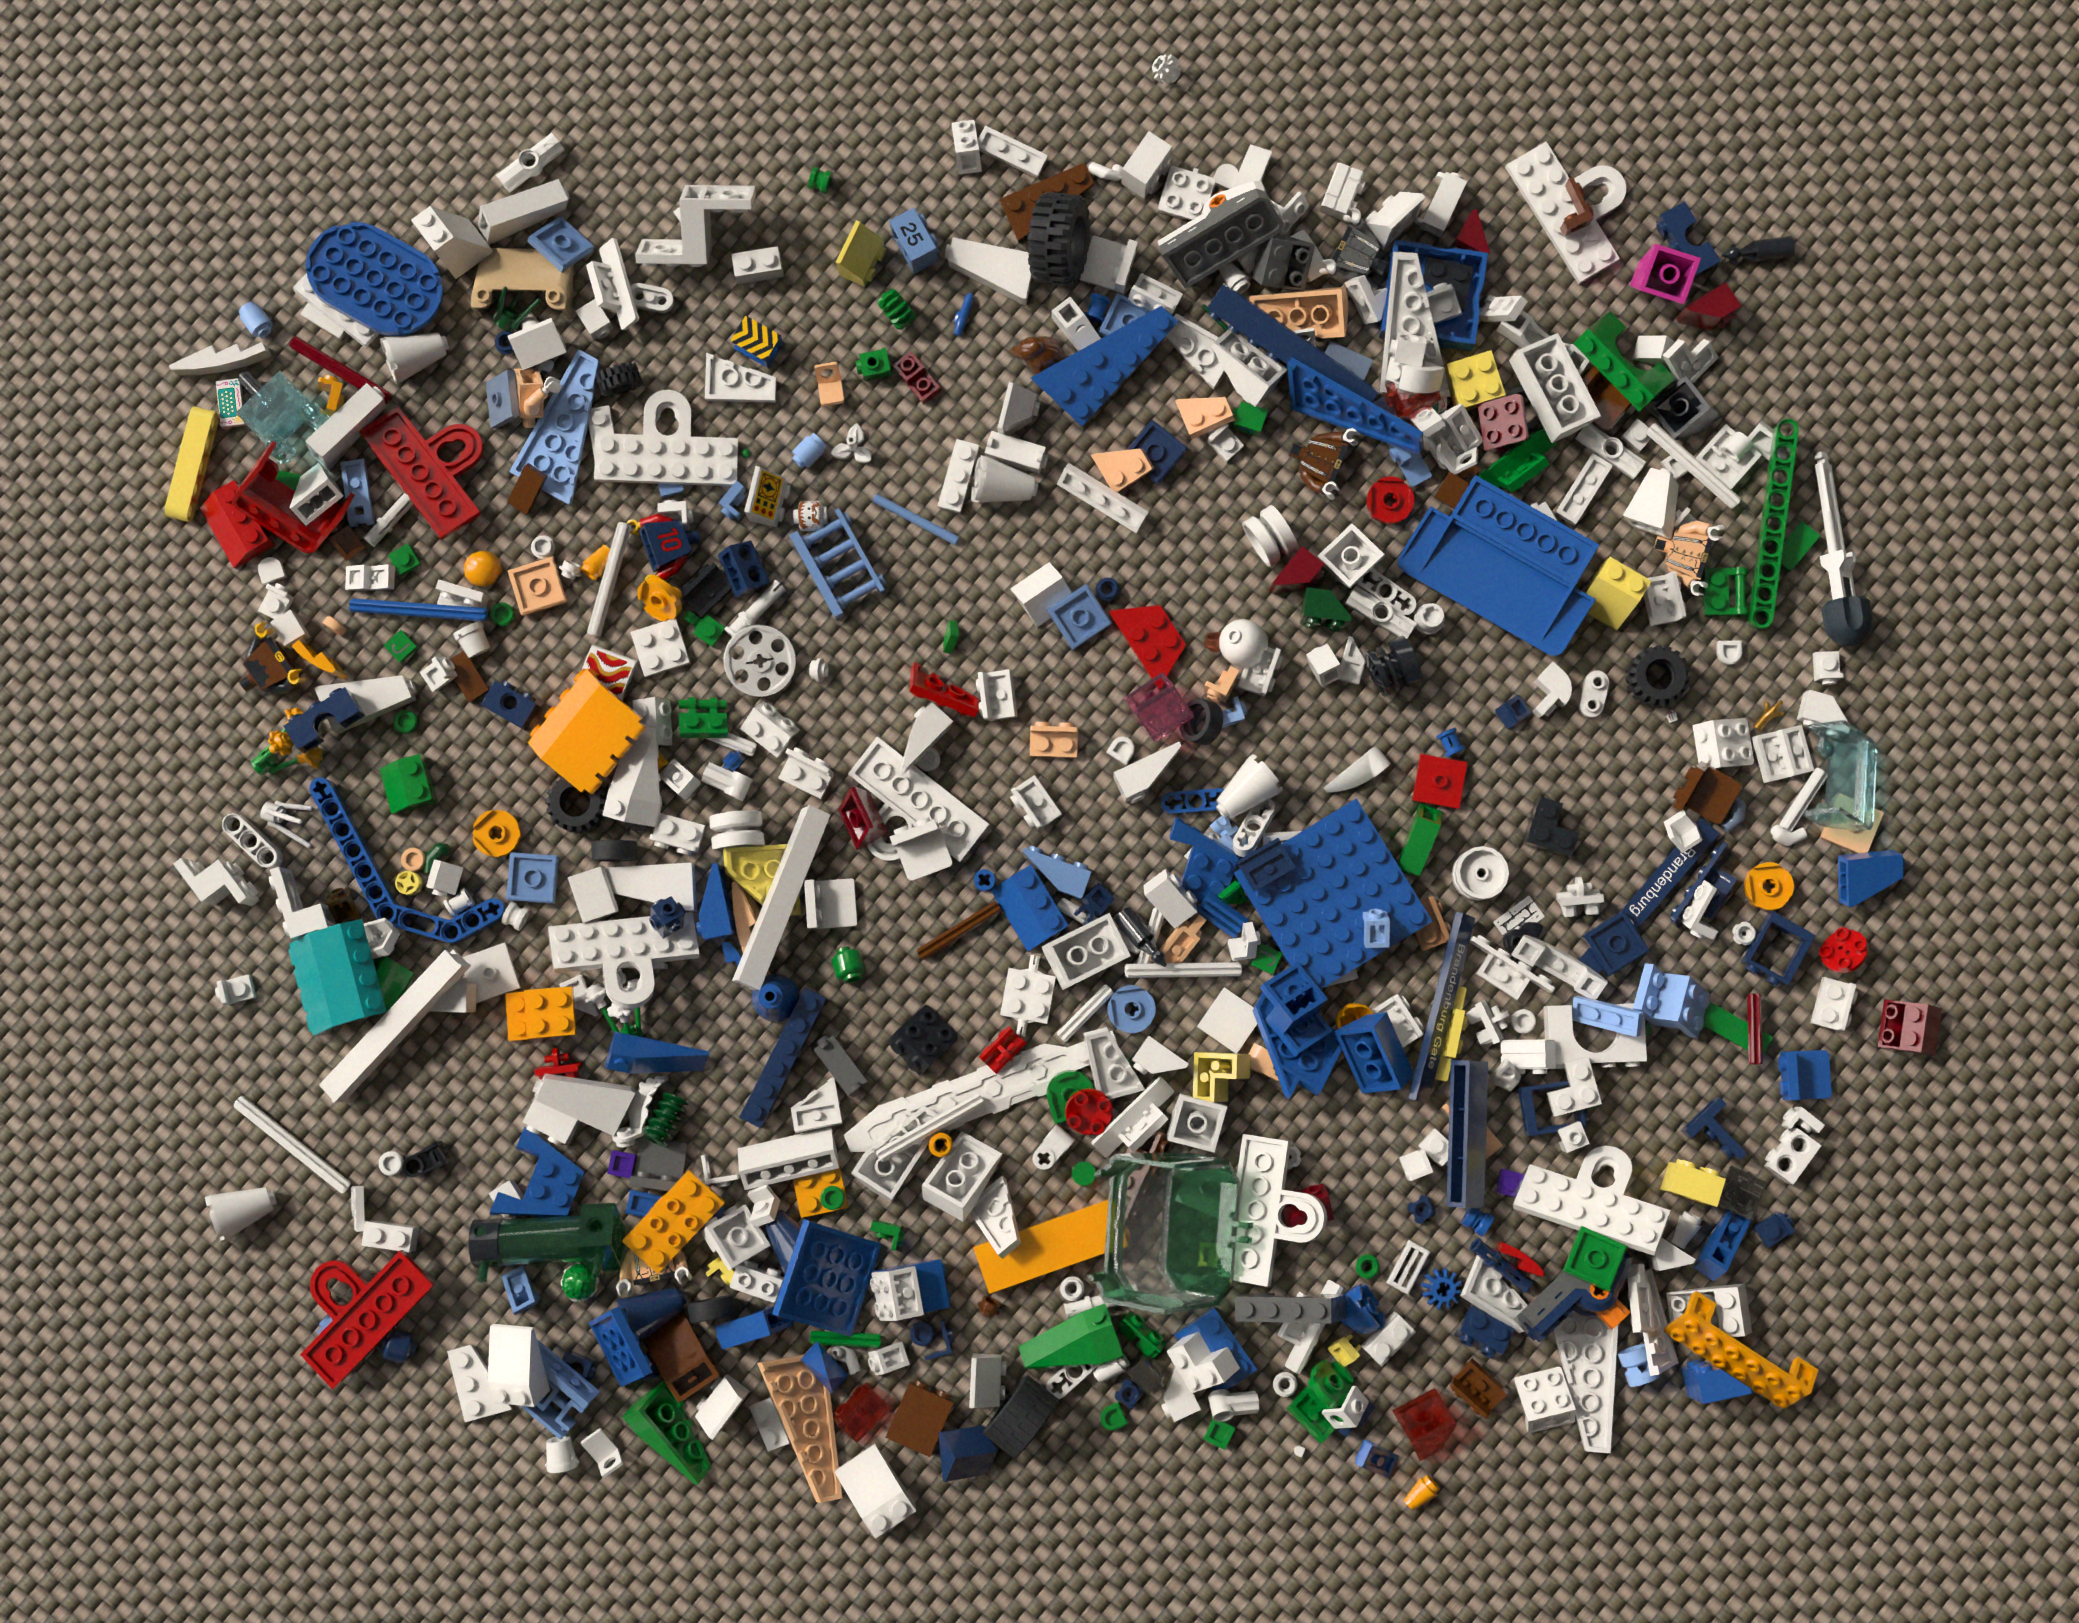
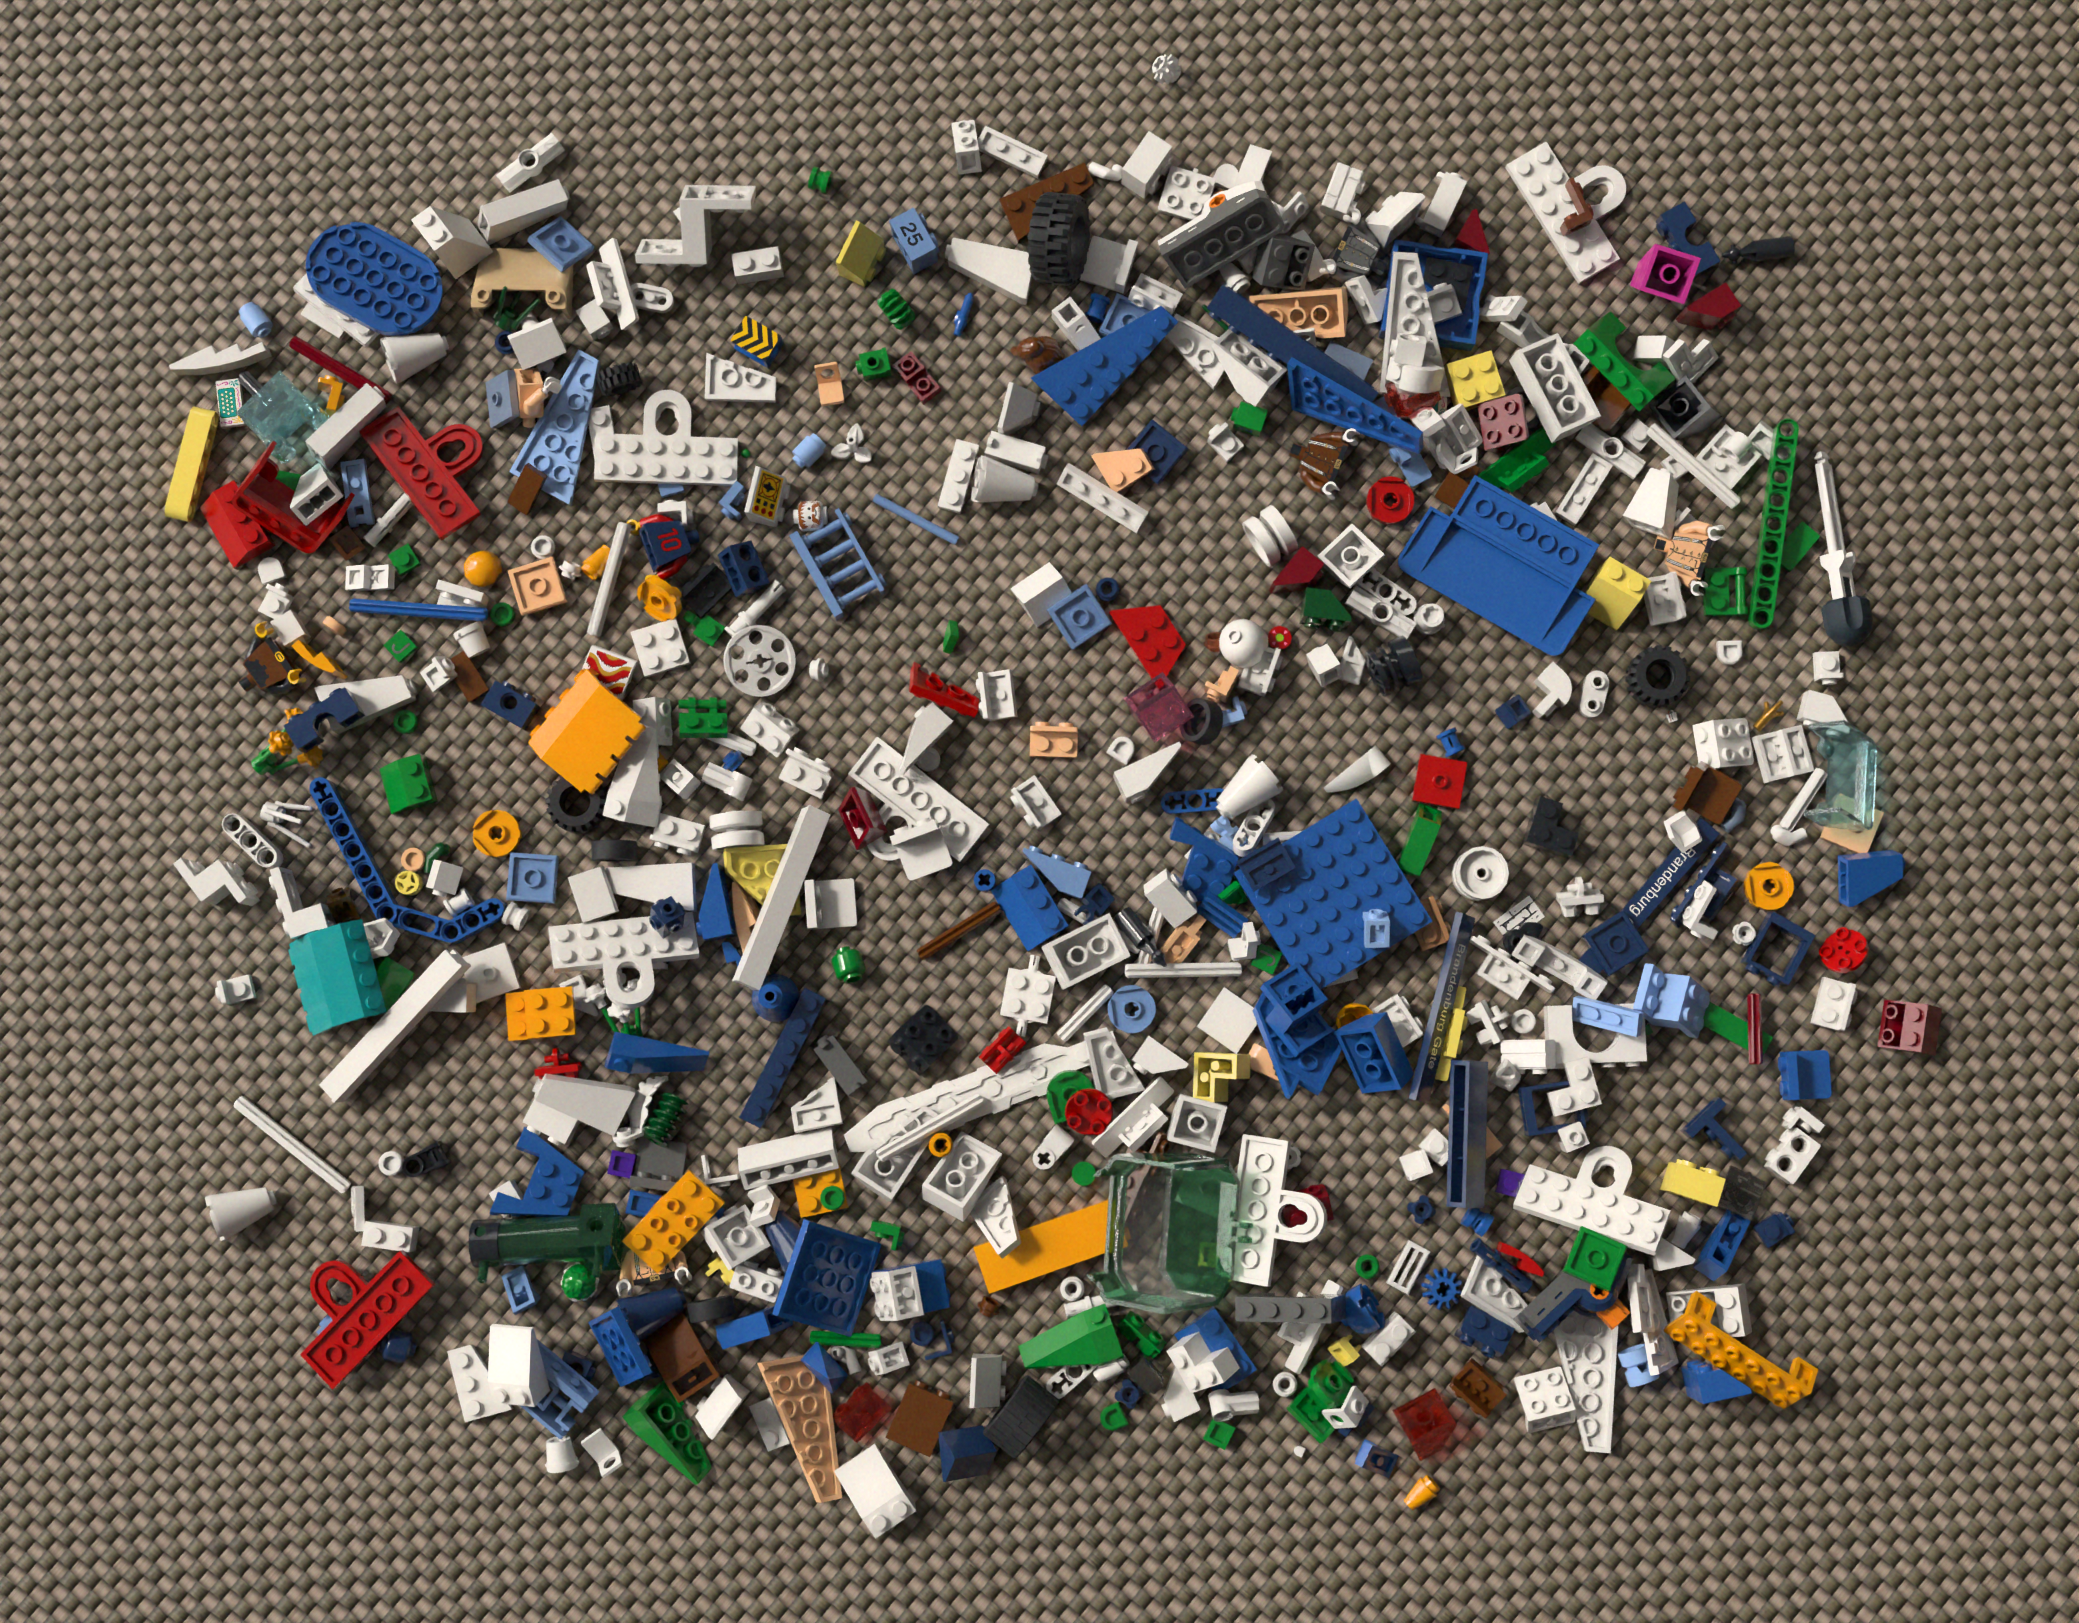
light nougat wing [1175,397,1235,439] -> none
none -> red tile [1268,626,1292,650]

